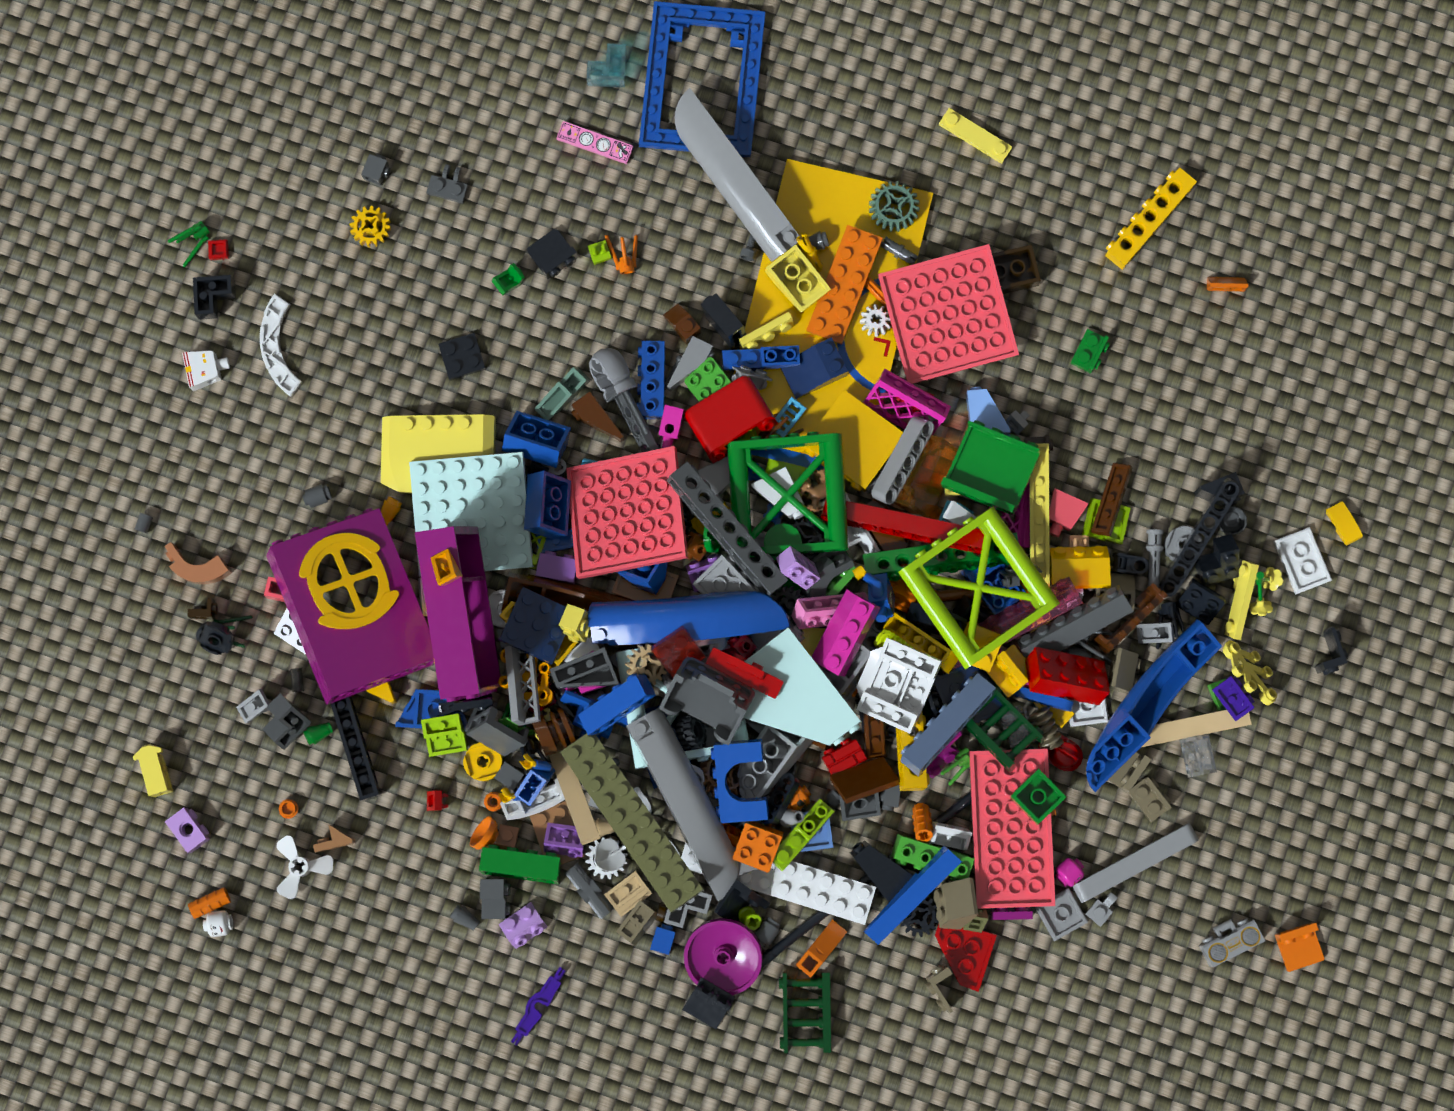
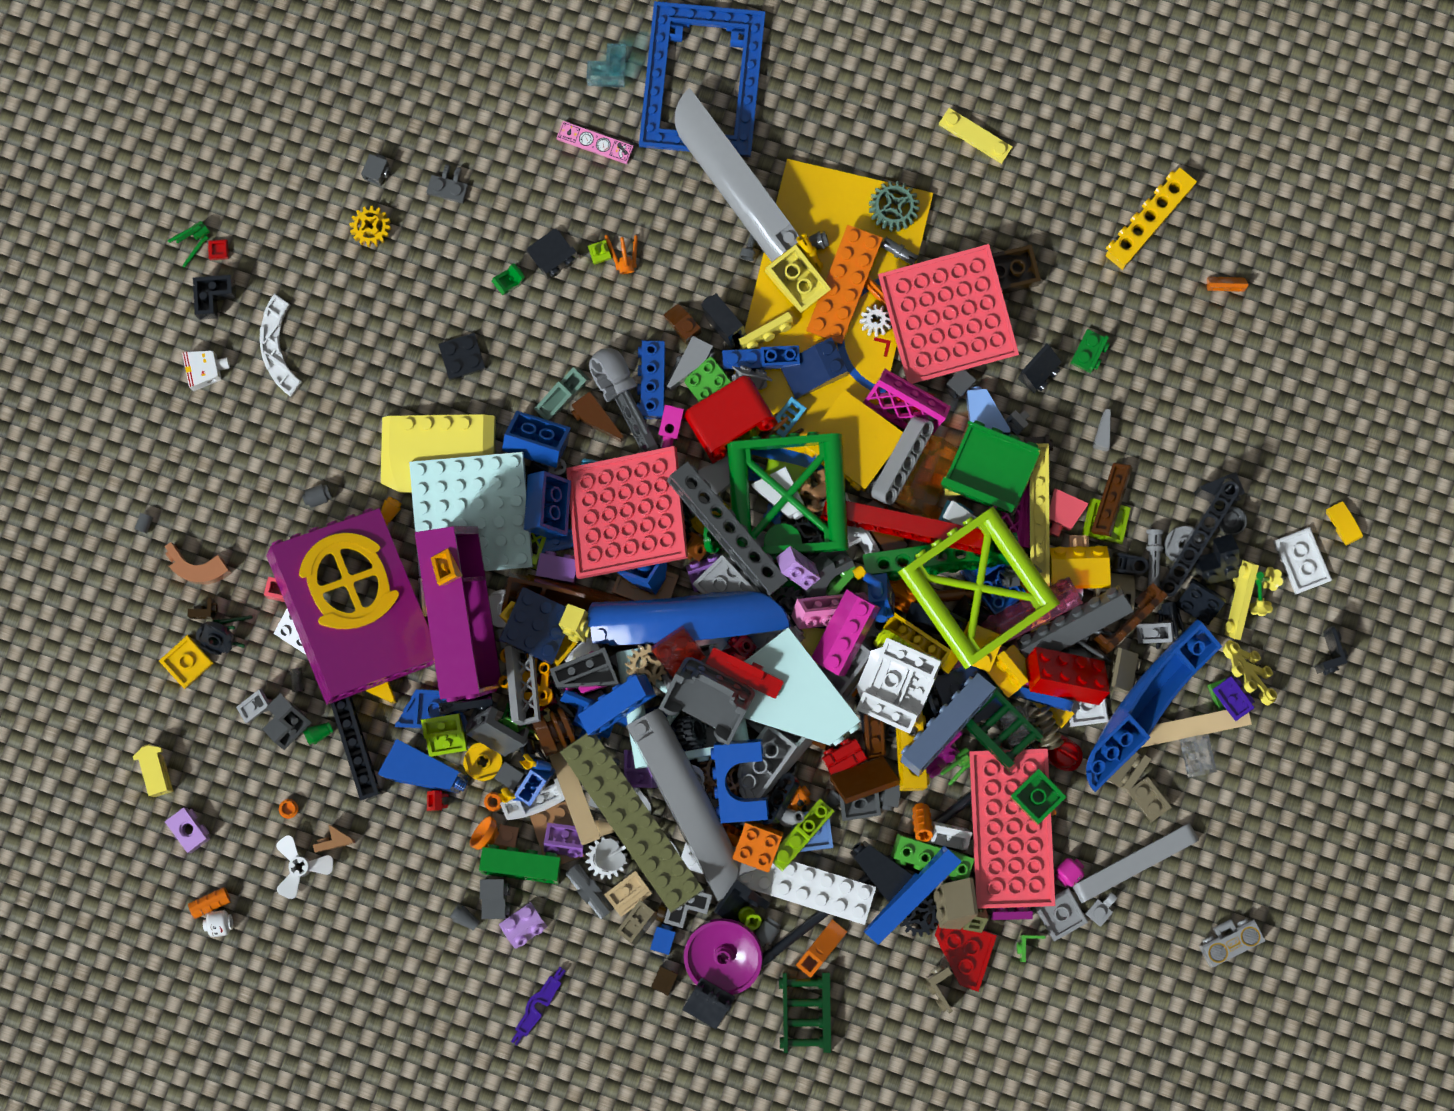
orange bracket [1274,922,1325,972] -> none
none -> yellow tile [159,635,214,689]
none -> blue windscreen [378,739,468,794]
none -> medium lavender wing [624,750,657,788]
none -> dark brown panel [651,966,678,996]
none -> dark grey brick [945,370,976,400]
none -> bright green bracket [1017,935,1046,962]
none -> black slope [1018,343,1062,394]
none -> light grey slope [1093,409,1111,452]

